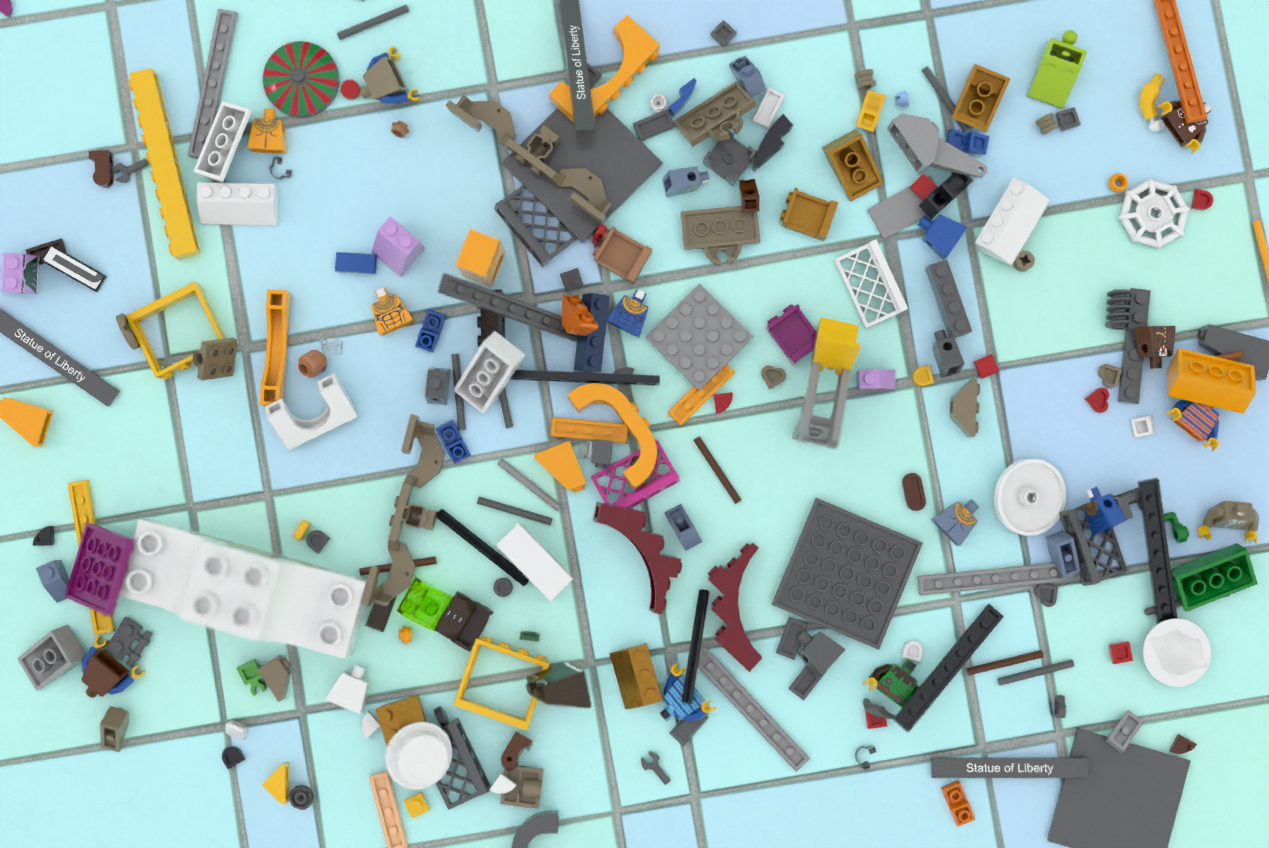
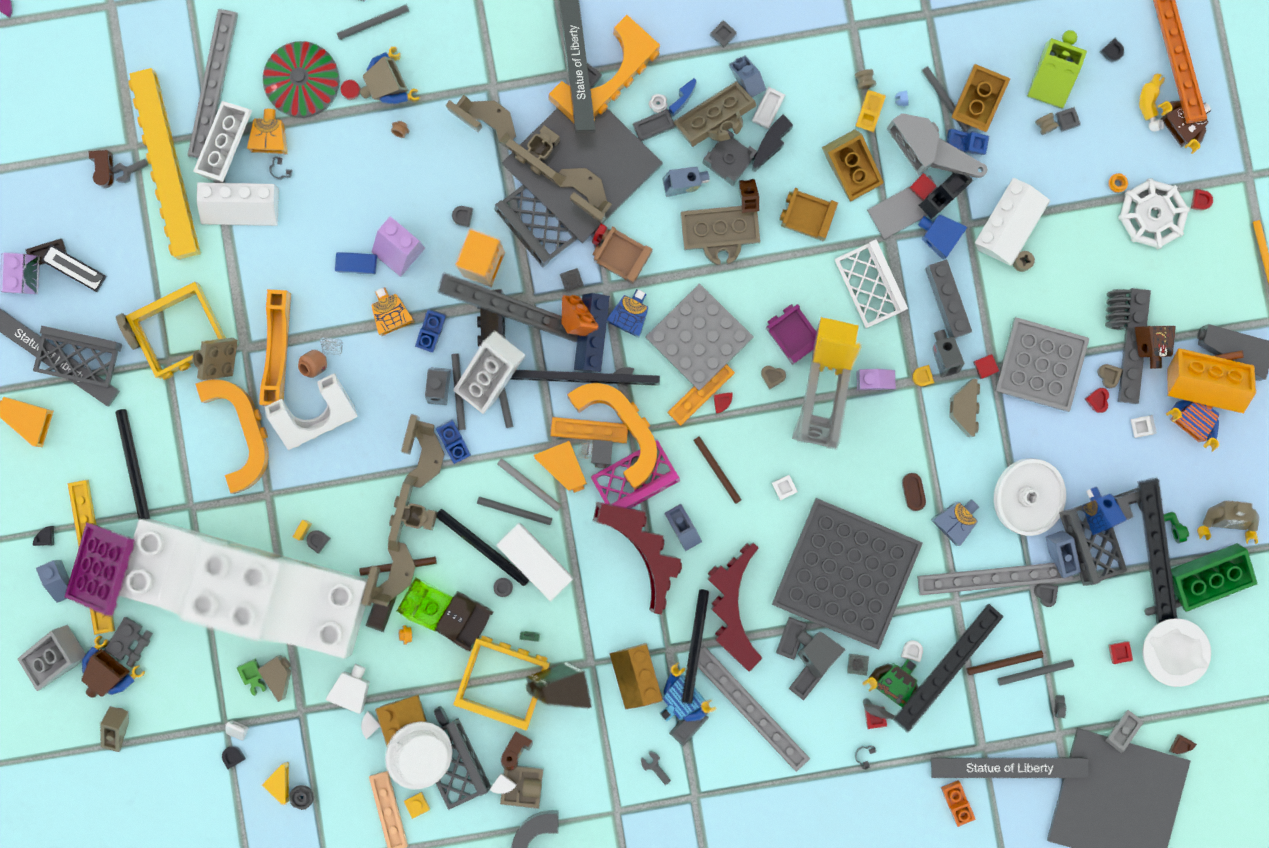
none -> dark grey fence [33,326,122,388]
none -> black axle [115,409,150,519]
none -> light orange arch [195,379,269,494]
none -> dark grey tile [452,206,473,227]
none -> white plate [772,475,798,500]
none -> clear smoke plate [847,653,869,676]
none -> light grey plate [994,317,1090,412]
none -> black tile [1100,38,1124,62]

